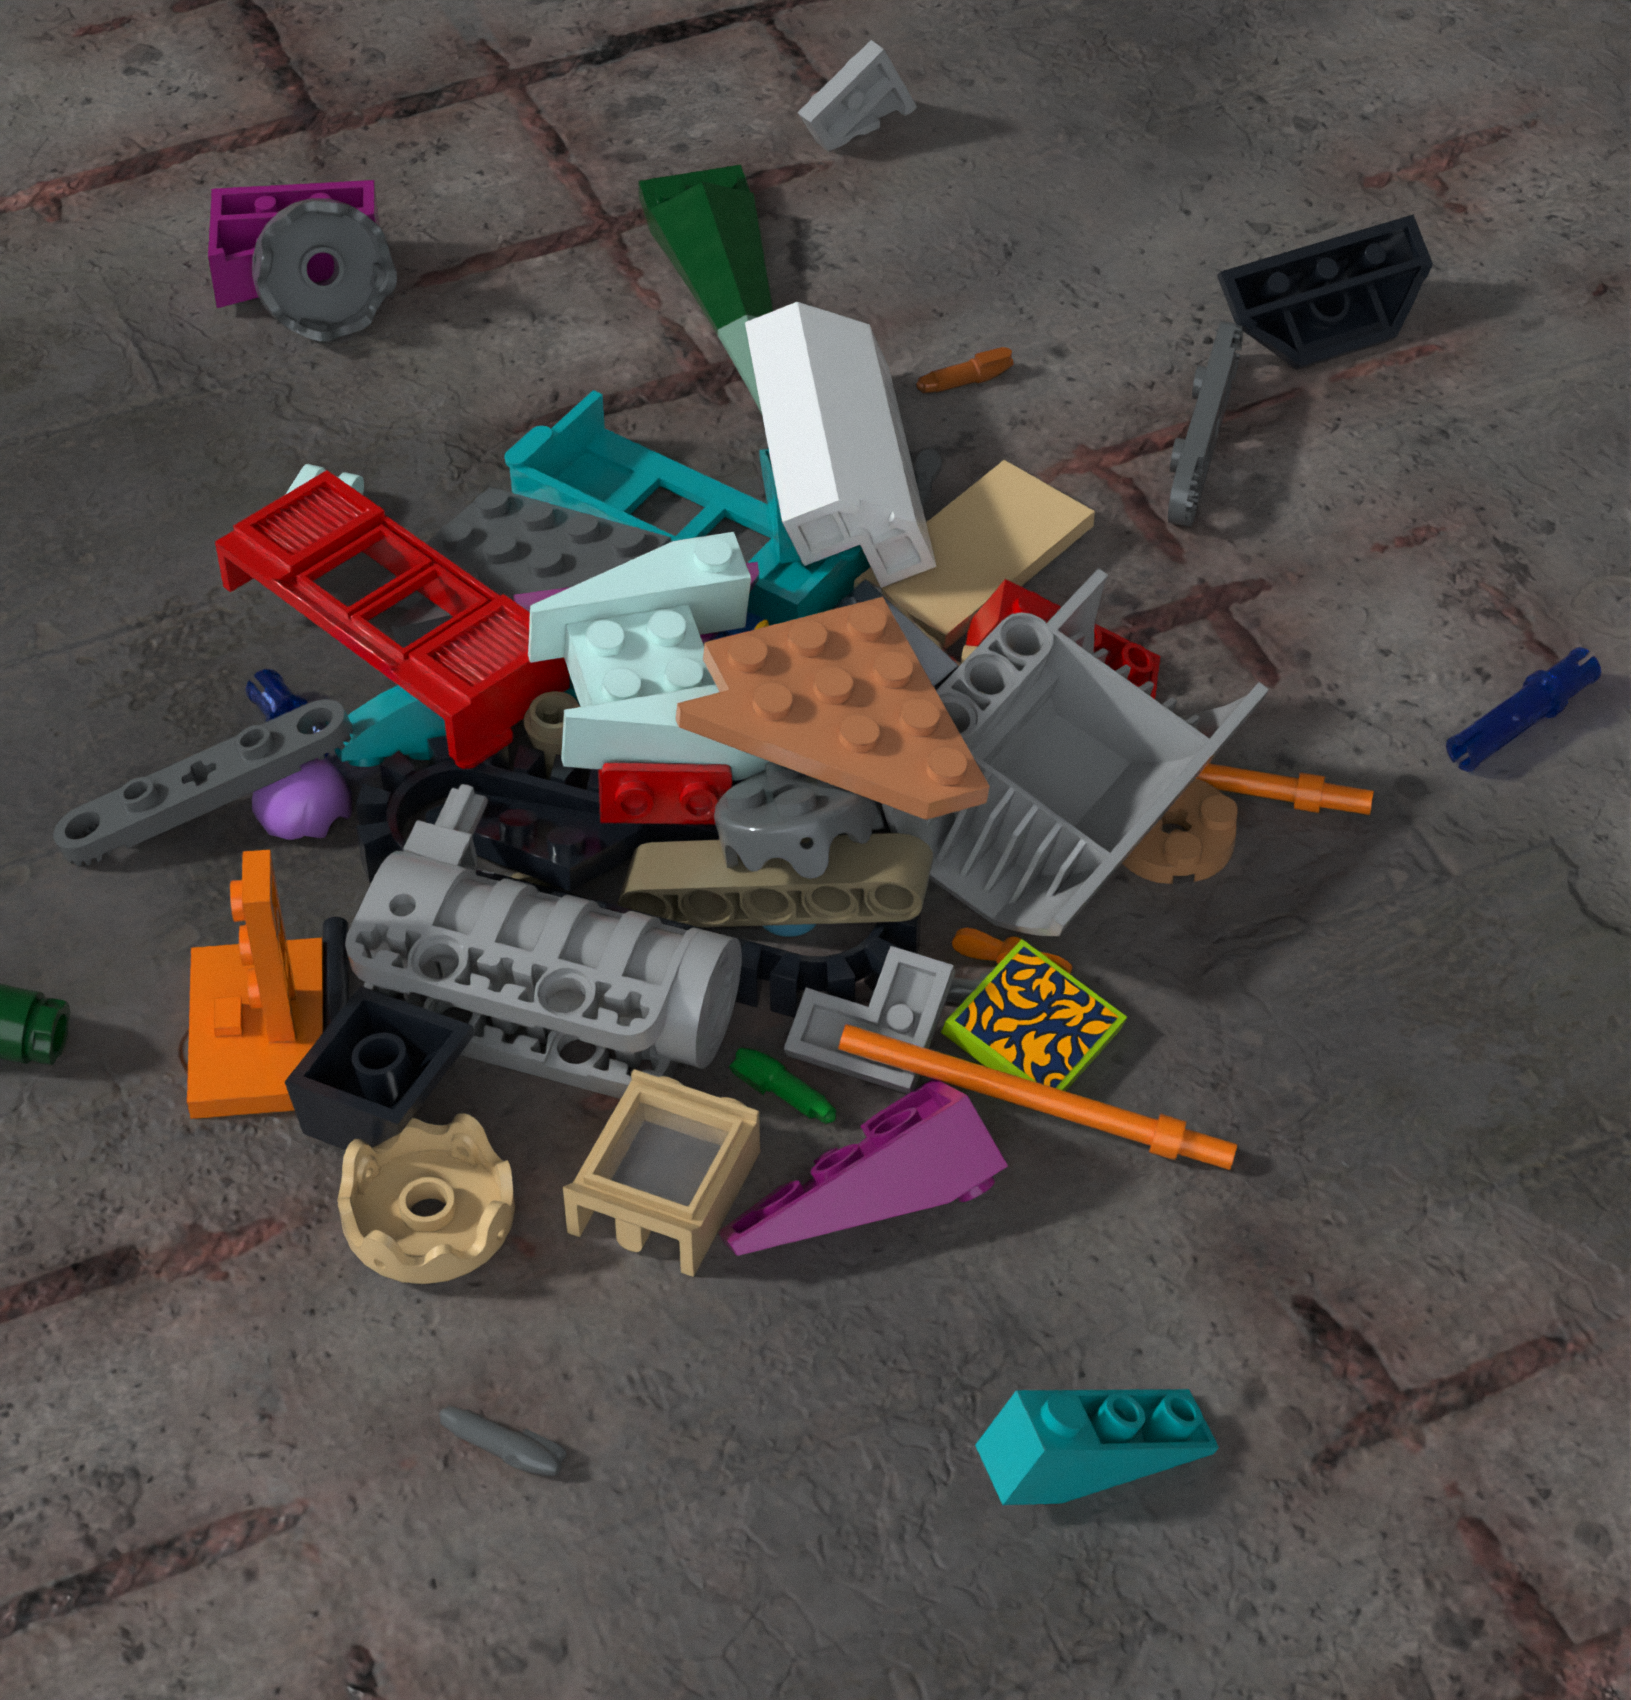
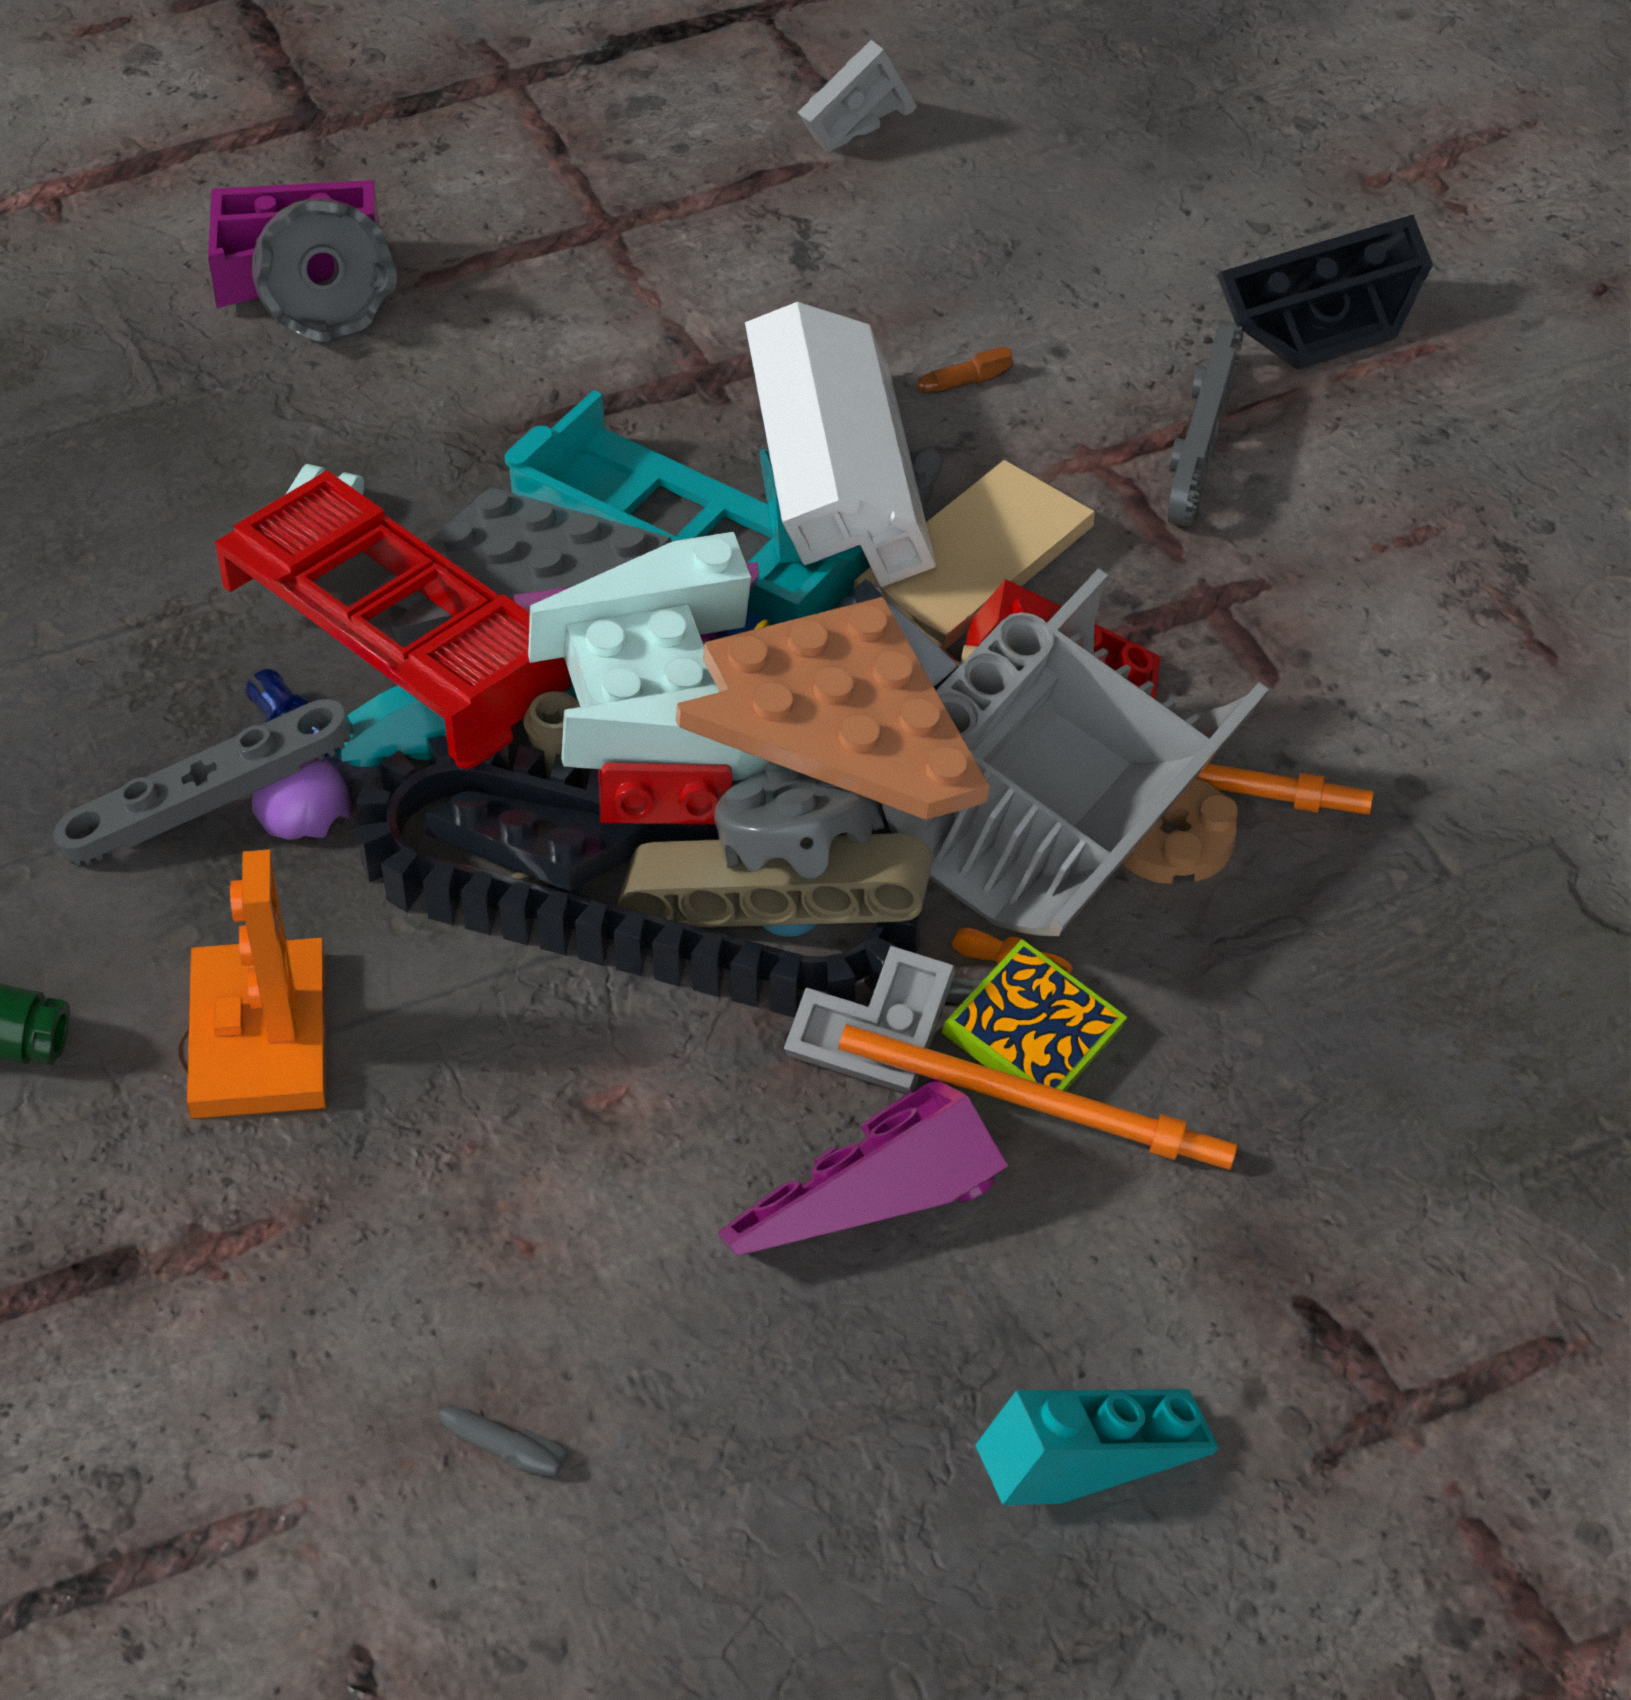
black slope [285,986,475,1150] -> none
black bar [323,917,349,1032] -> none
tan plate [337,1113,515,1284] -> none
light grey piece [345,784,742,1099] -> none
tan window [563,1069,760,1277] -> none
dark green plate [638,164,773,414] -> none
green piece [728,1048,836,1124] -> none
clear blue pin [1446,647,1602,772] -> none

